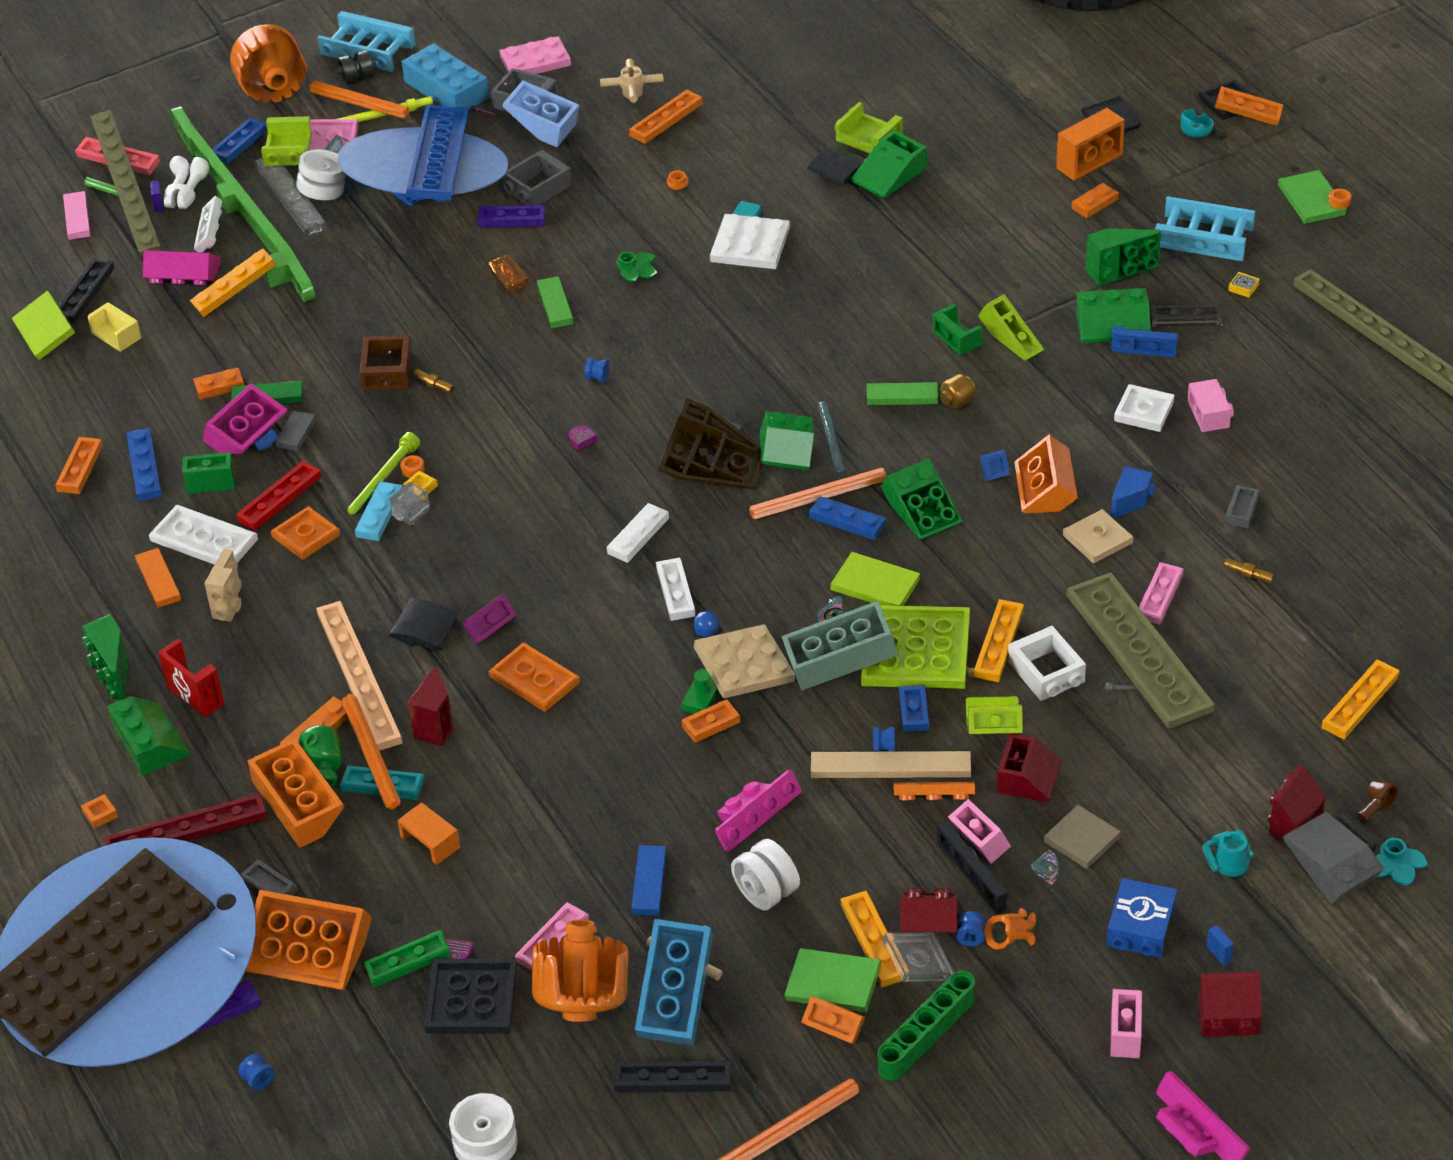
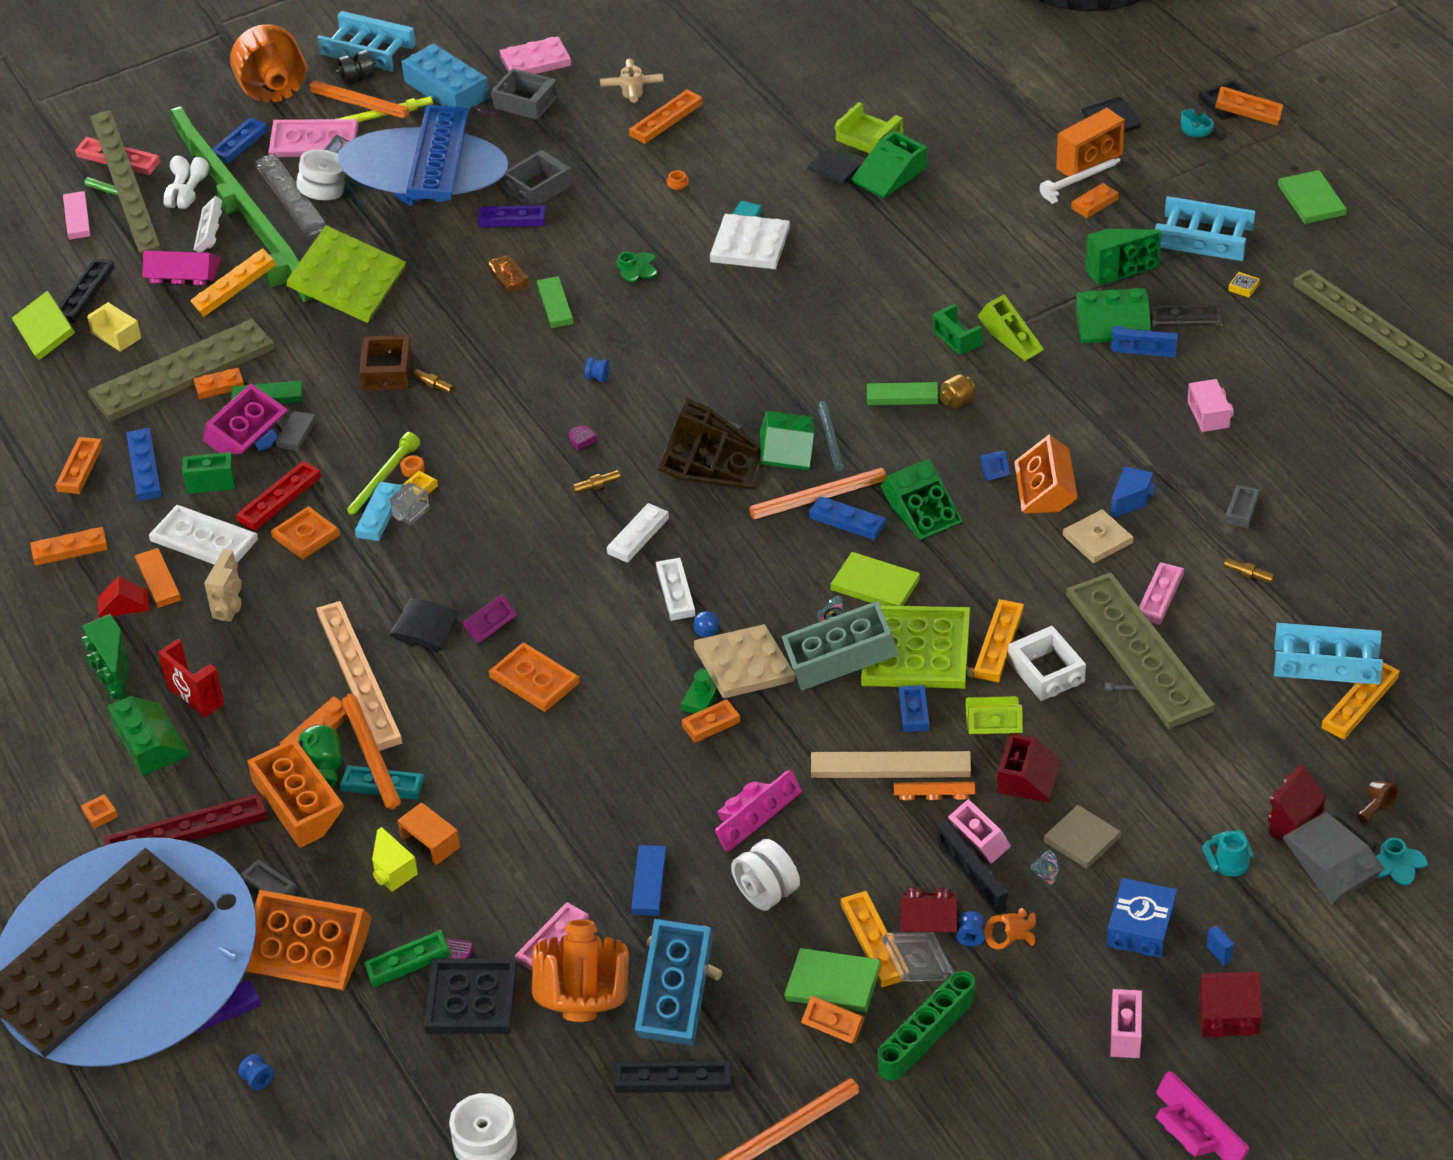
dark purple tile [150,181,164,212] -> none
lime panel [261,116,313,166] -> none
dark red slope [407,667,454,747] -> none
light blue slope [503,80,579,147] -> none
blue wheel [873,727,895,752] -> none
white plate [1114,384,1174,432] -> none
orange tile [1328,189,1352,209] -> none
none -> orange plate [30,527,108,566]
none -> olive plate [88,319,275,422]
none -> red slope [98,576,149,618]
none -> lime plate [286,225,406,323]
none -> neon yellow slope [372,827,418,892]
none -> pearl gold bar [572,470,621,494]
none -> white piece [1040,158,1120,204]
none -> medium azure fence [1274,623,1383,685]

